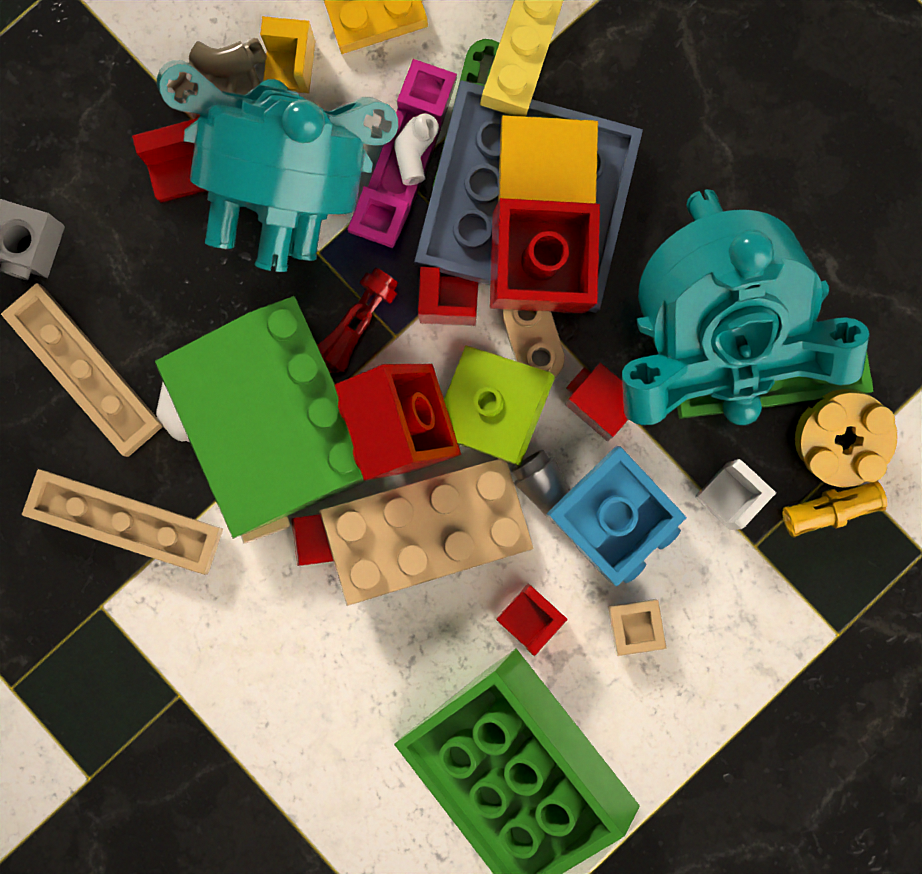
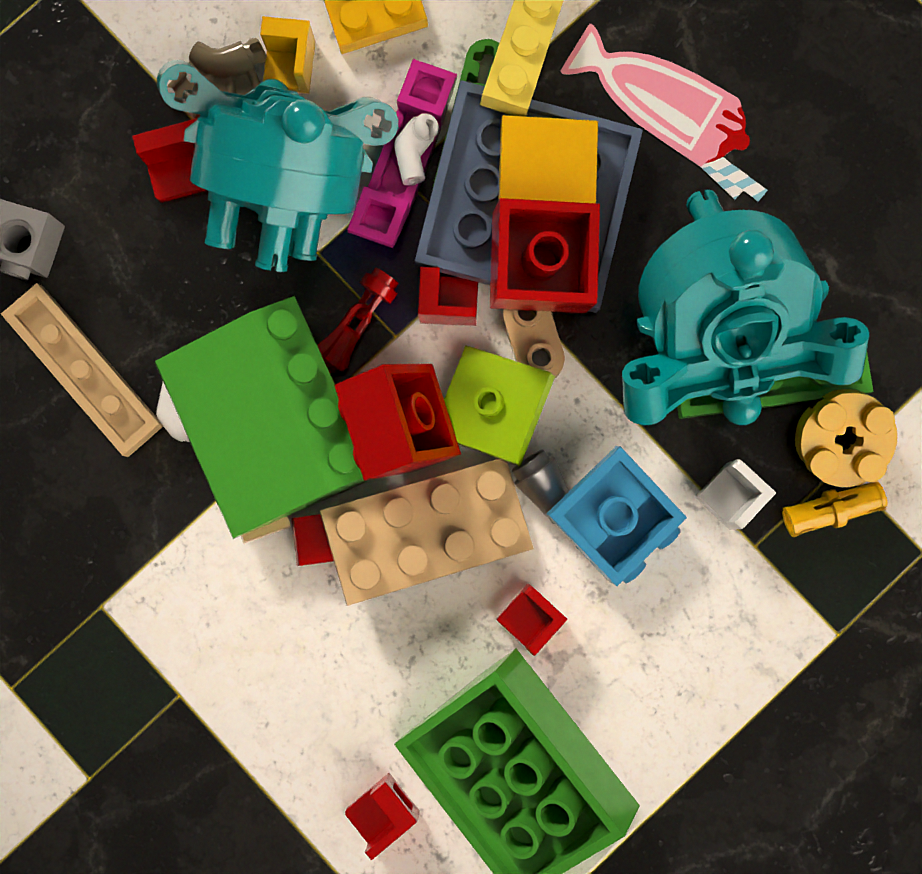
tan plate [22,469,223,575] -> none
red brick [565,362,629,442] -> none
tan plate [608,599,666,656] -> none
none -> red panel [345,773,420,860]
none -> sticker [560,24,768,201]

